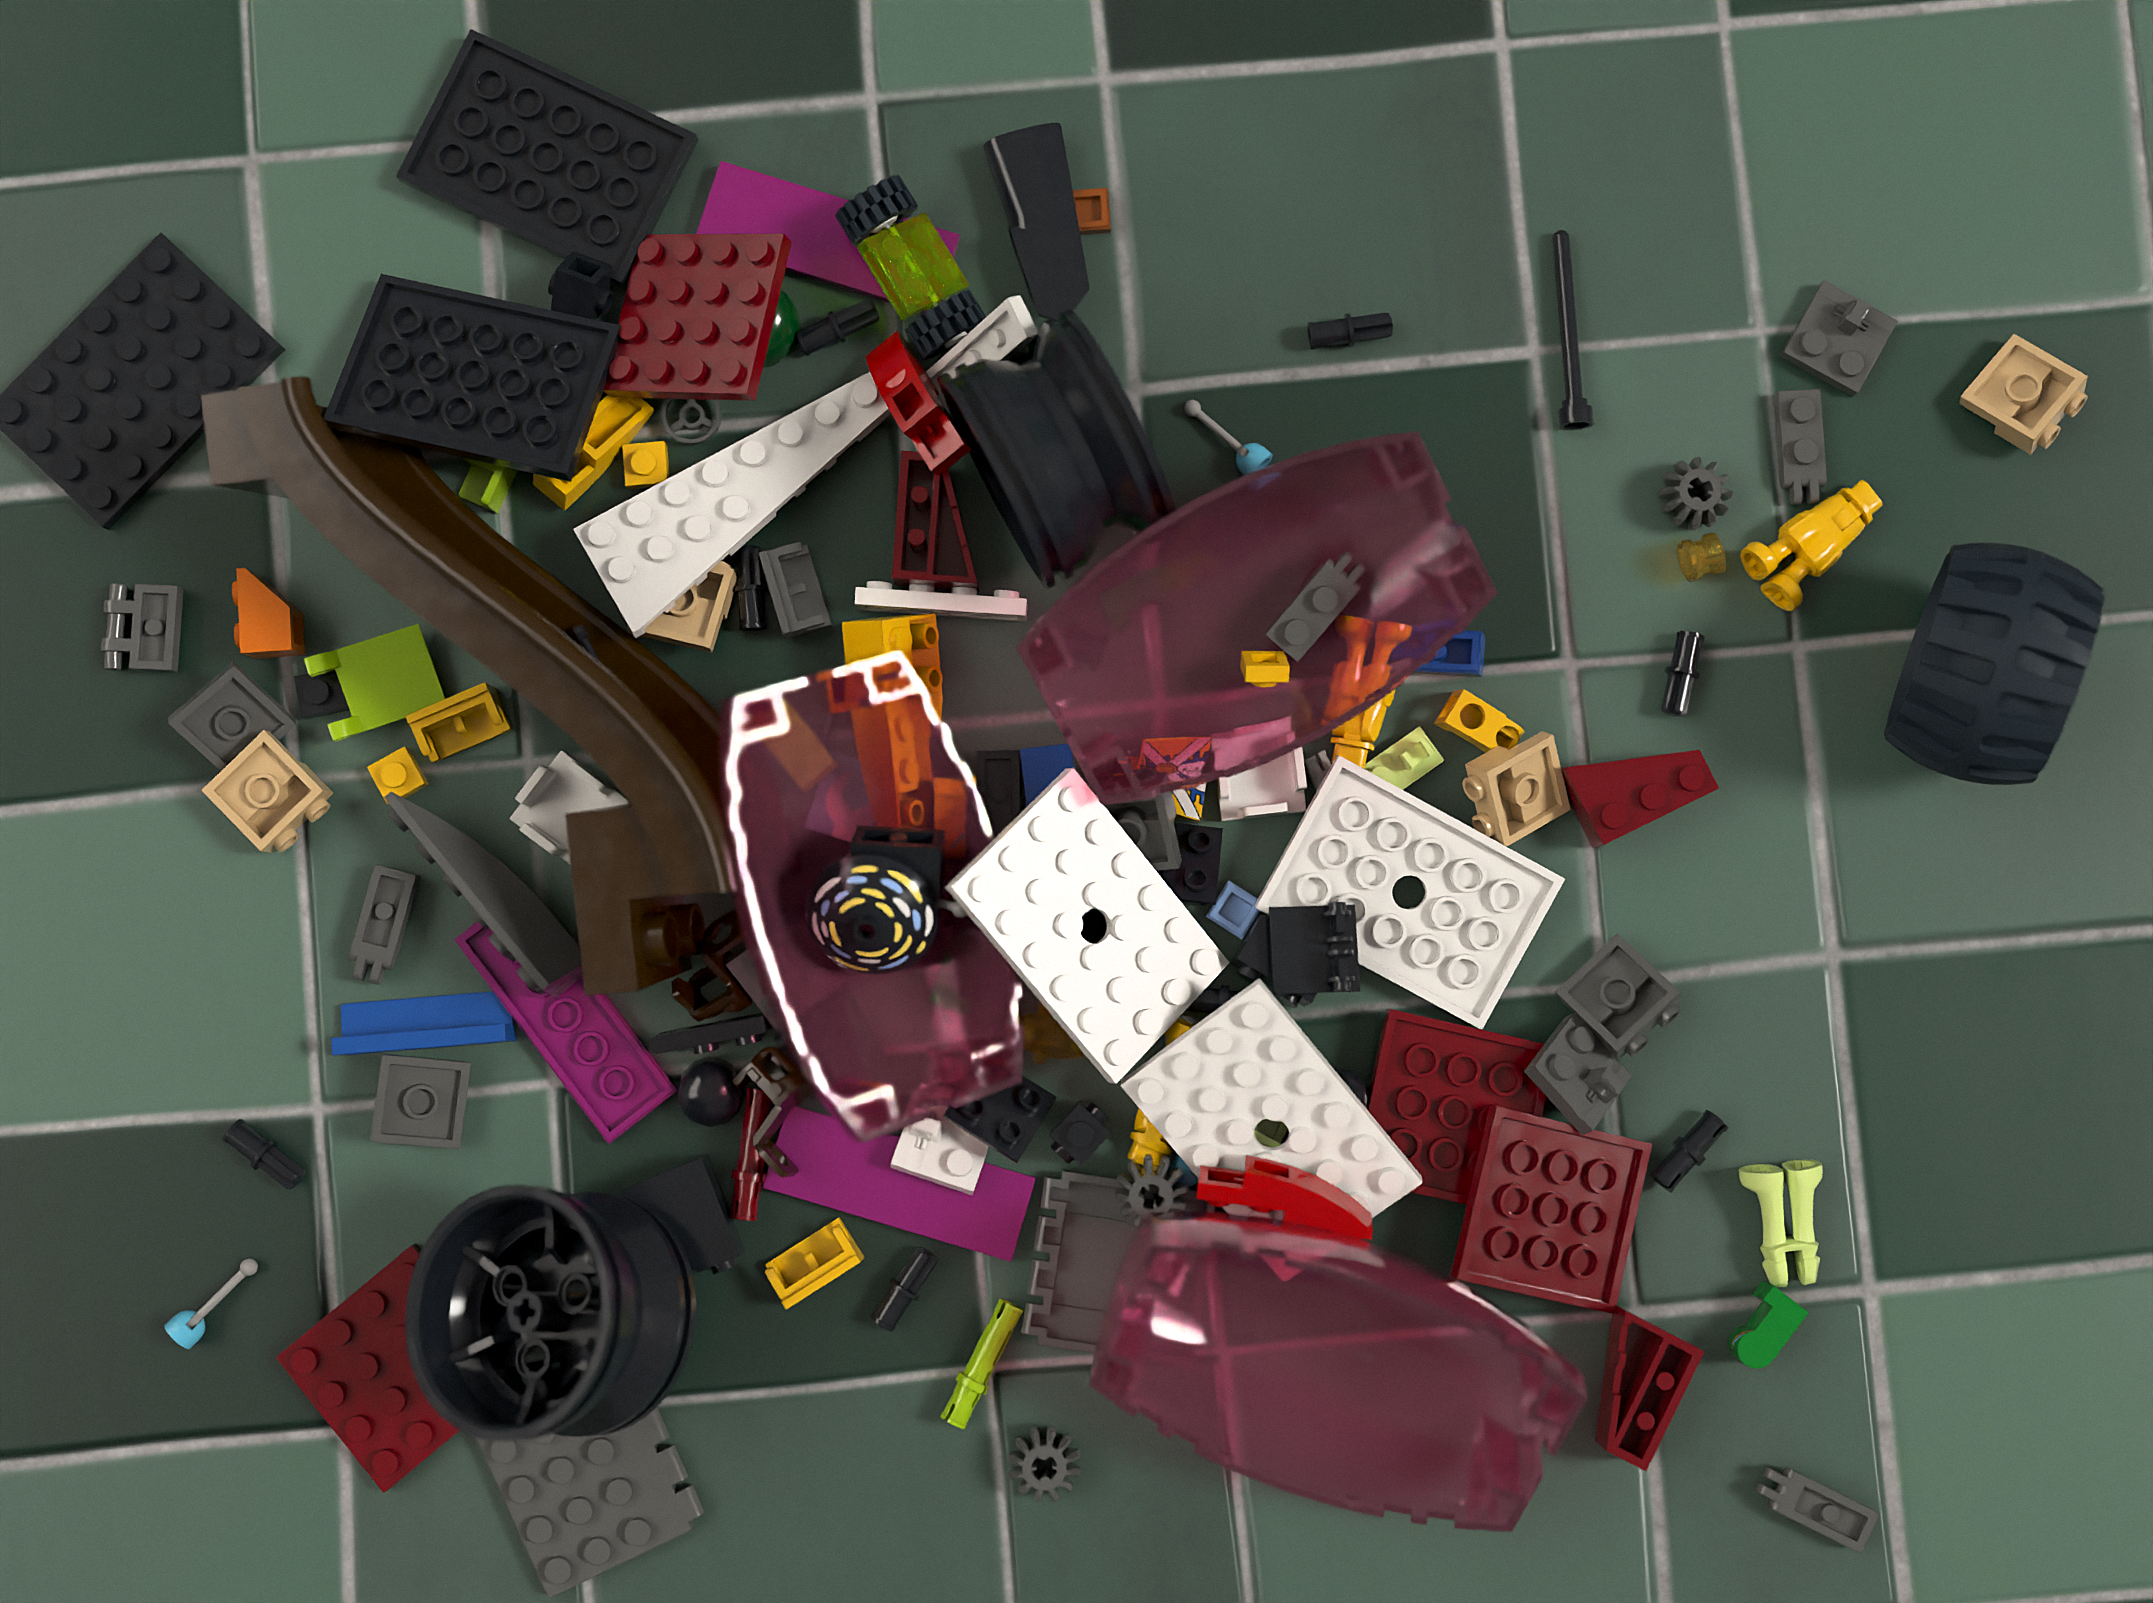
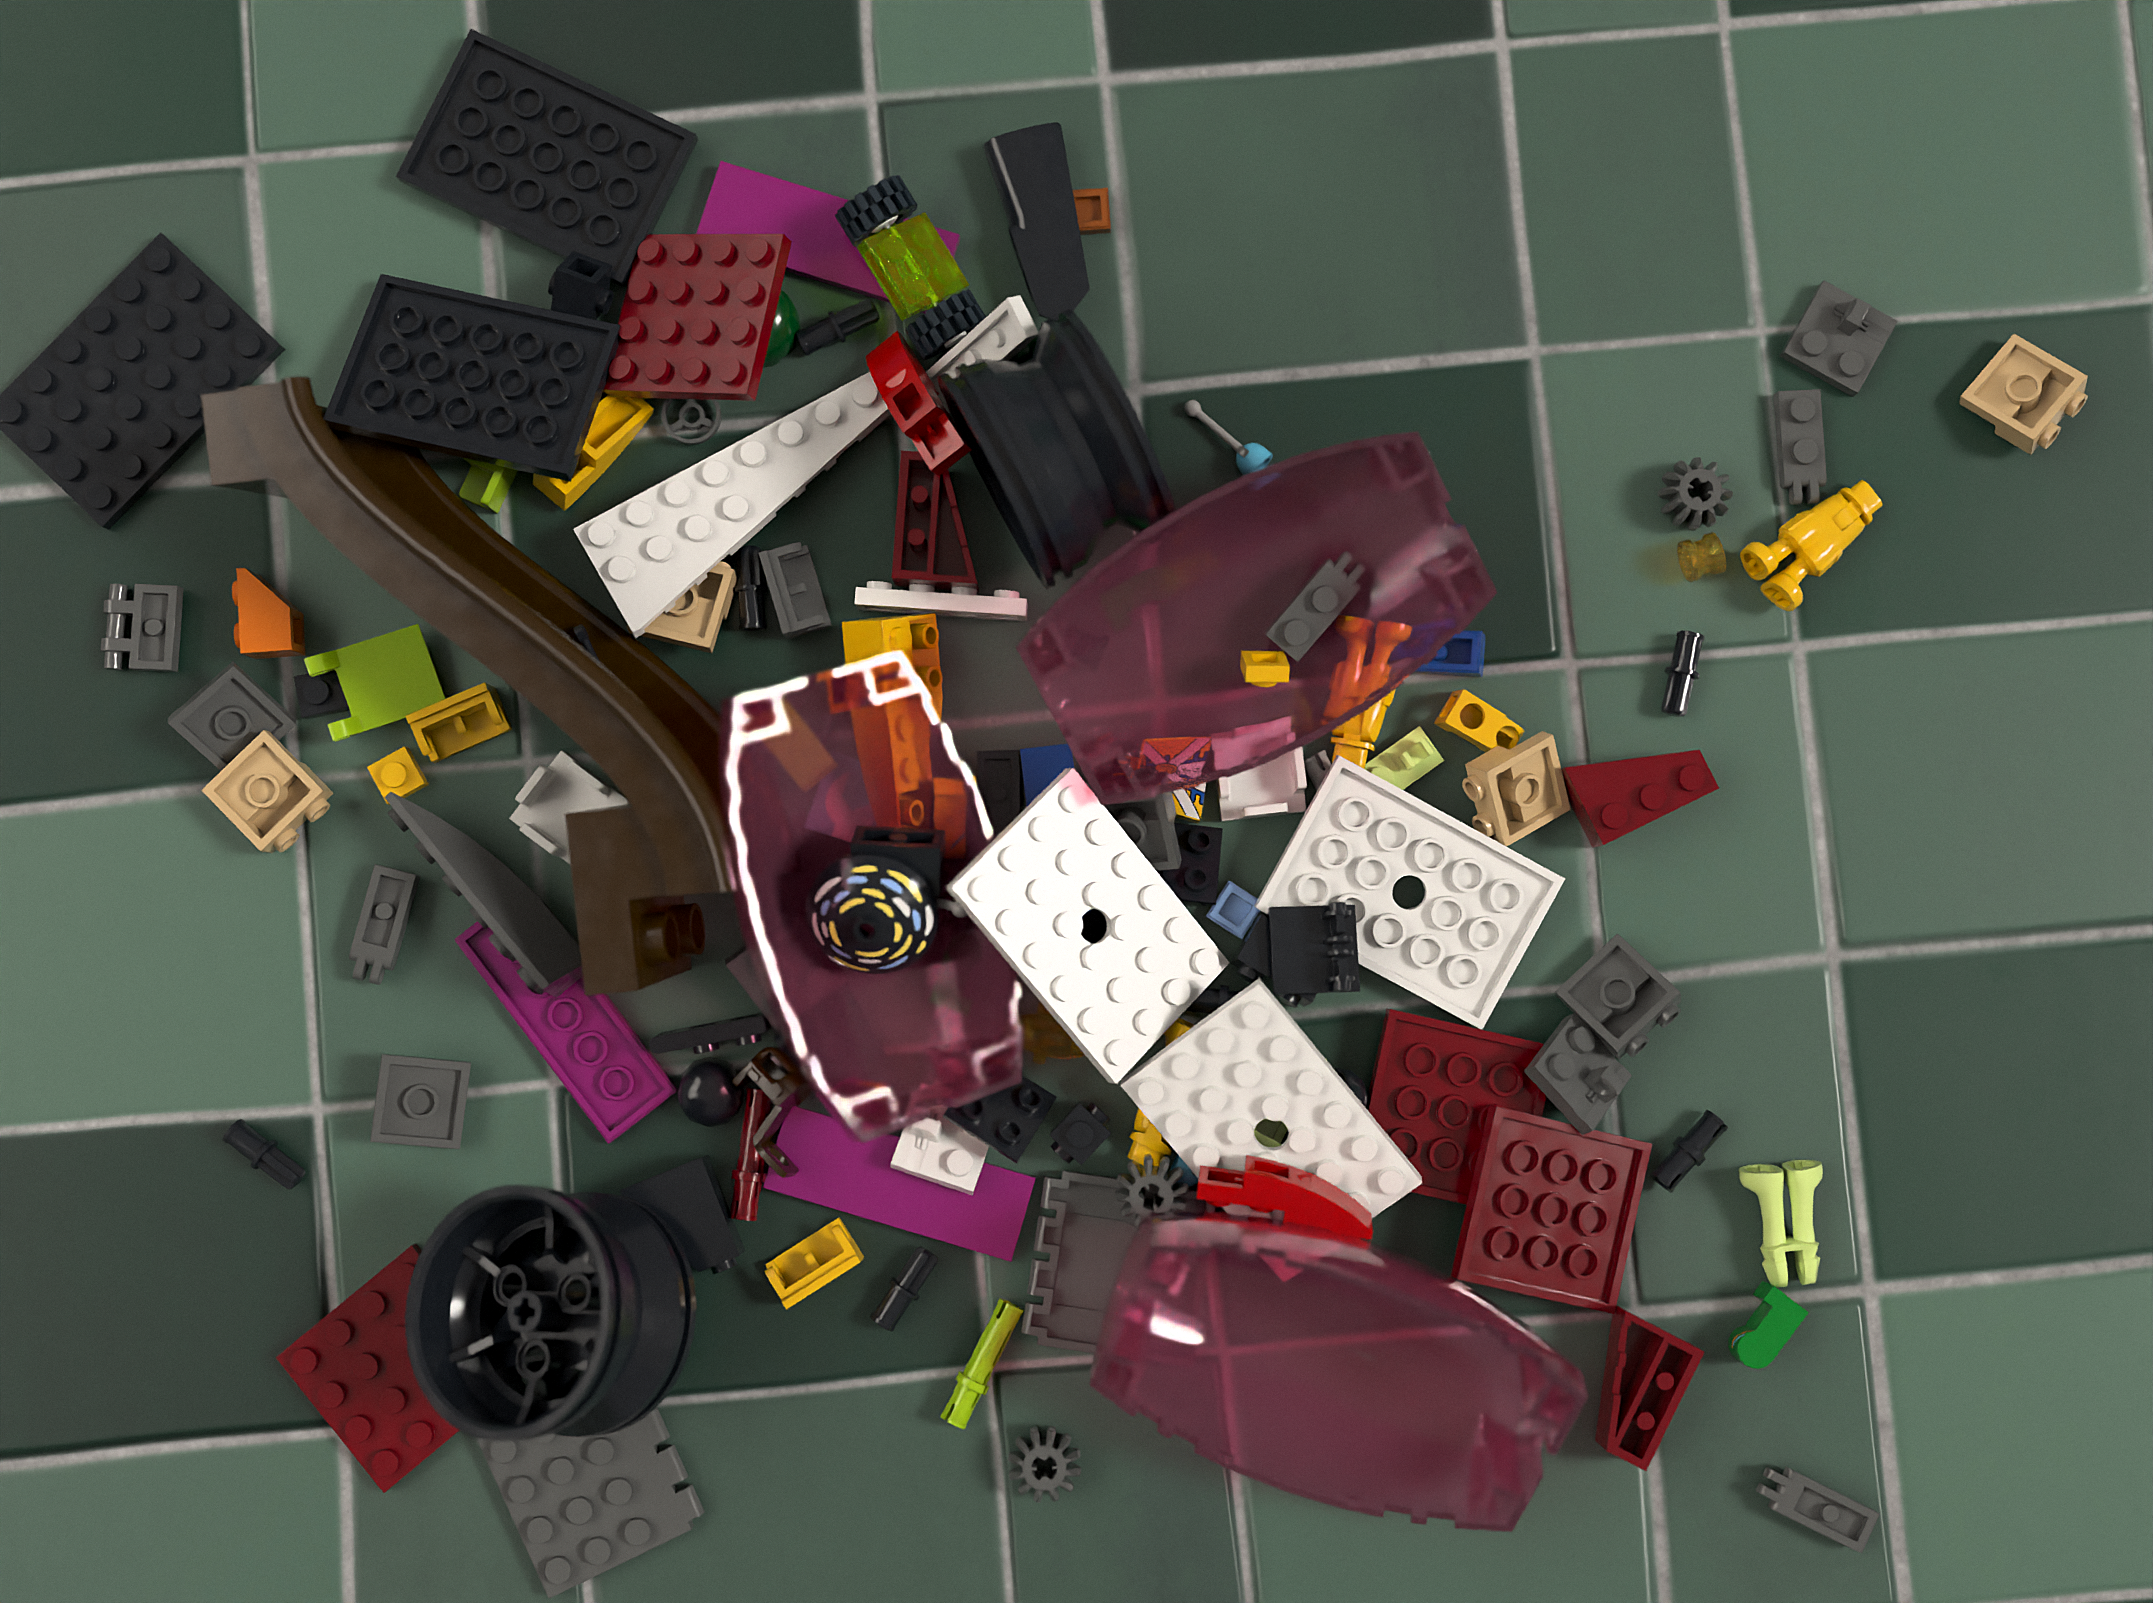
hinge [164,1258,258,1349] -> none
blue panel [331,991,516,1056] -> none
yellow plate [622,441,670,490] -> none
dark brown piece [671,909,753,1022] -> none
black axle [1307,312,1393,350] -> none
black piece [1552,230,1594,430] -> none
black wheel [1884,542,2105,785] -> none

